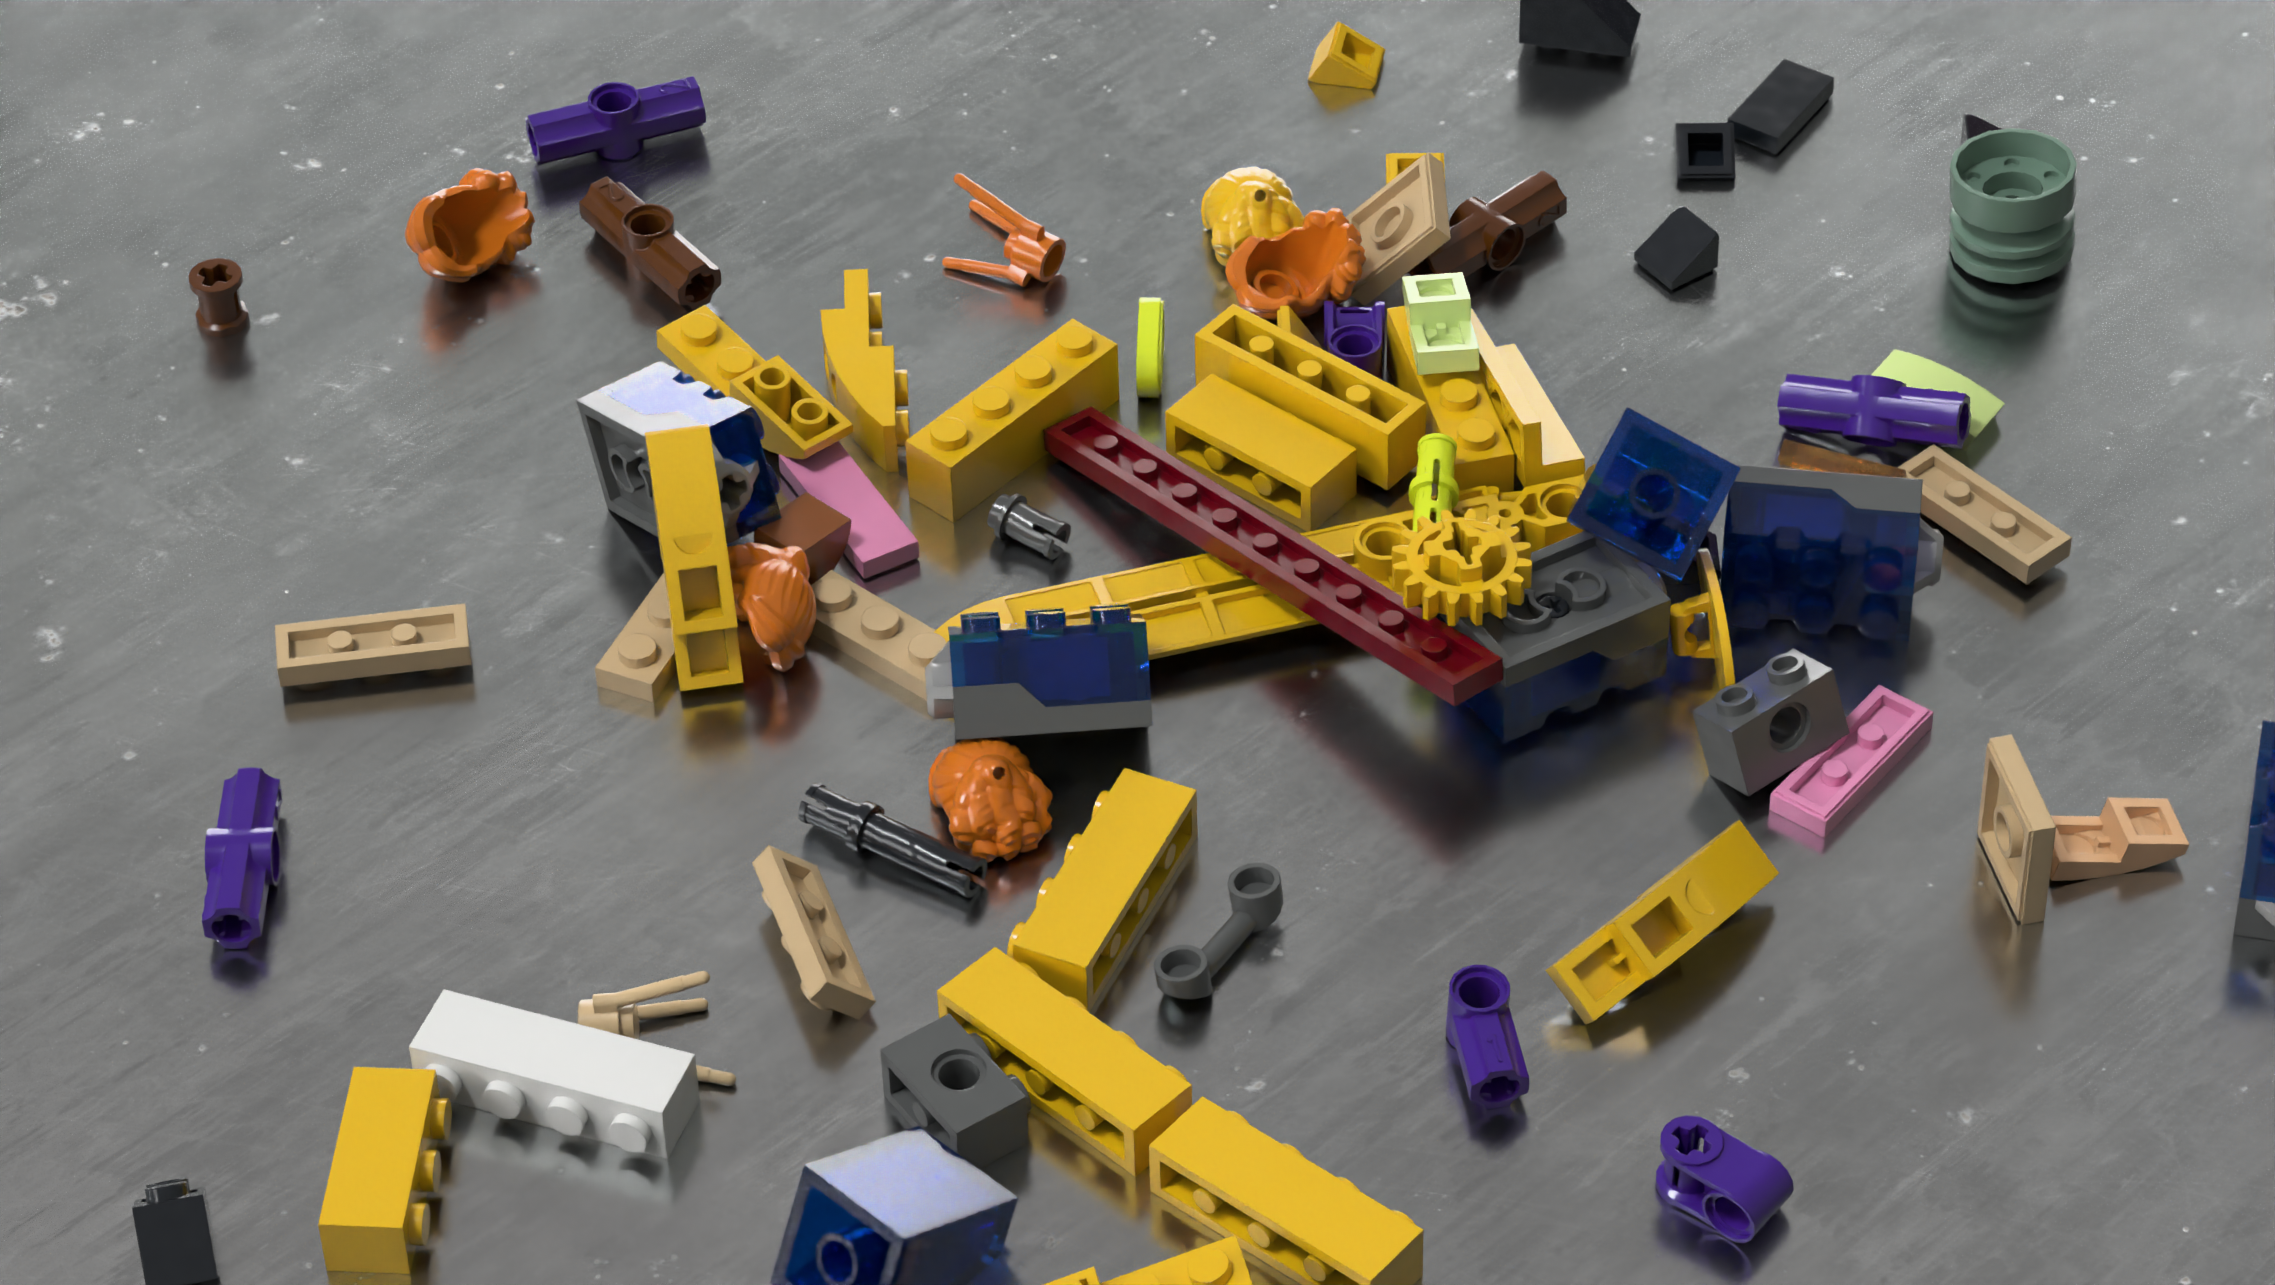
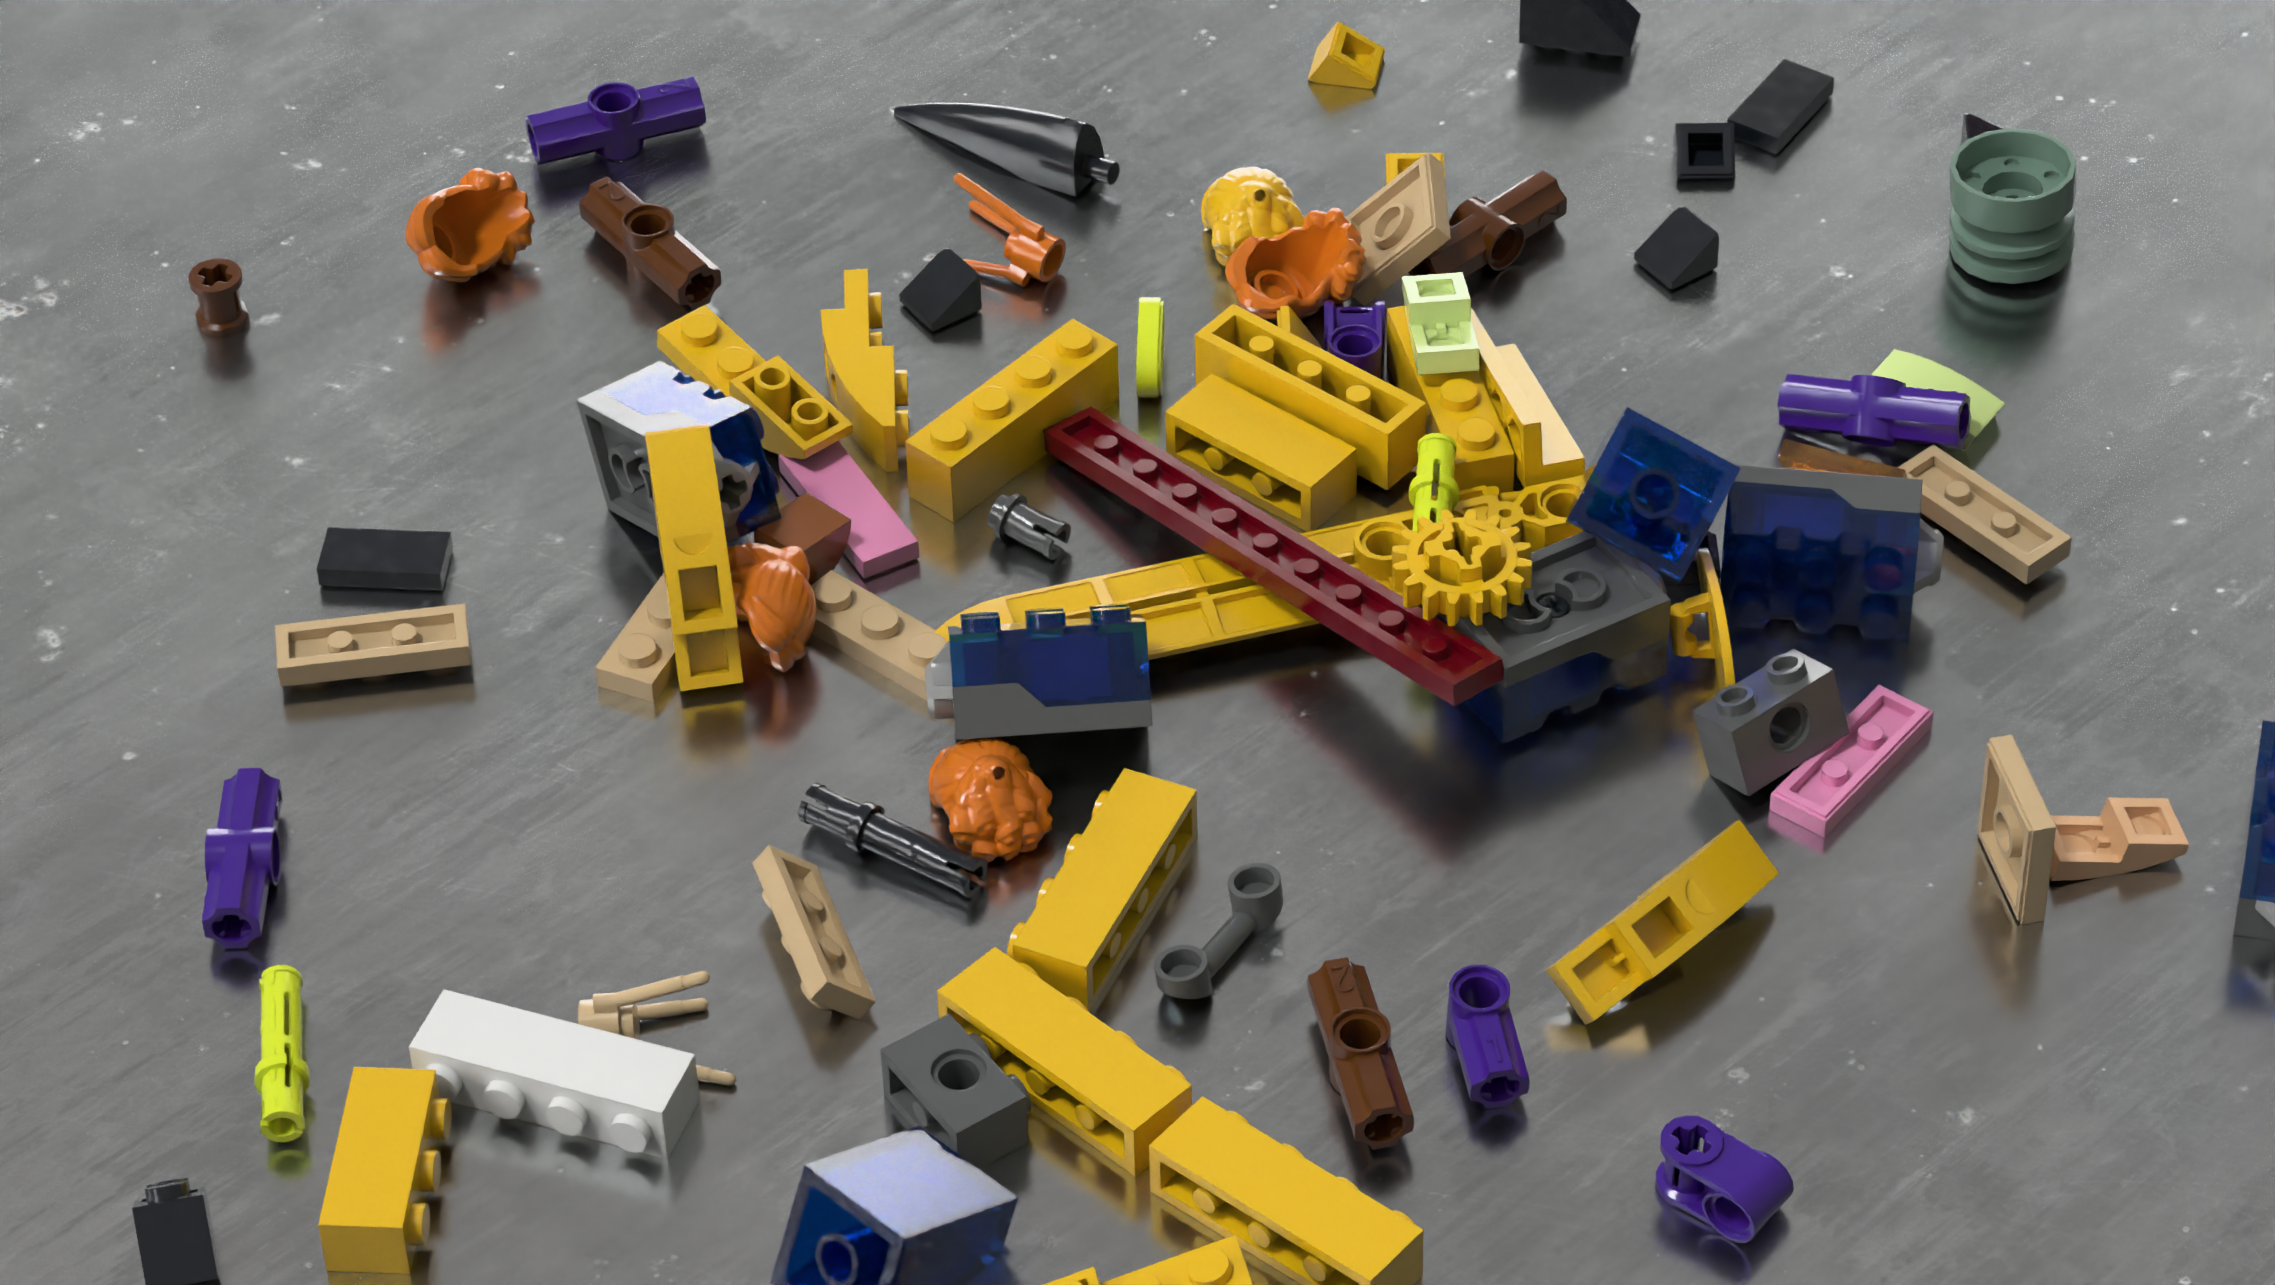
none -> neon yellow pin [254,965,310,1142]
none -> black tile [316,527,453,590]
none -> black piece [894,102,1120,196]
none -> black slope [899,247,982,332]
none -> reddish brown piece [1307,957,1414,1150]

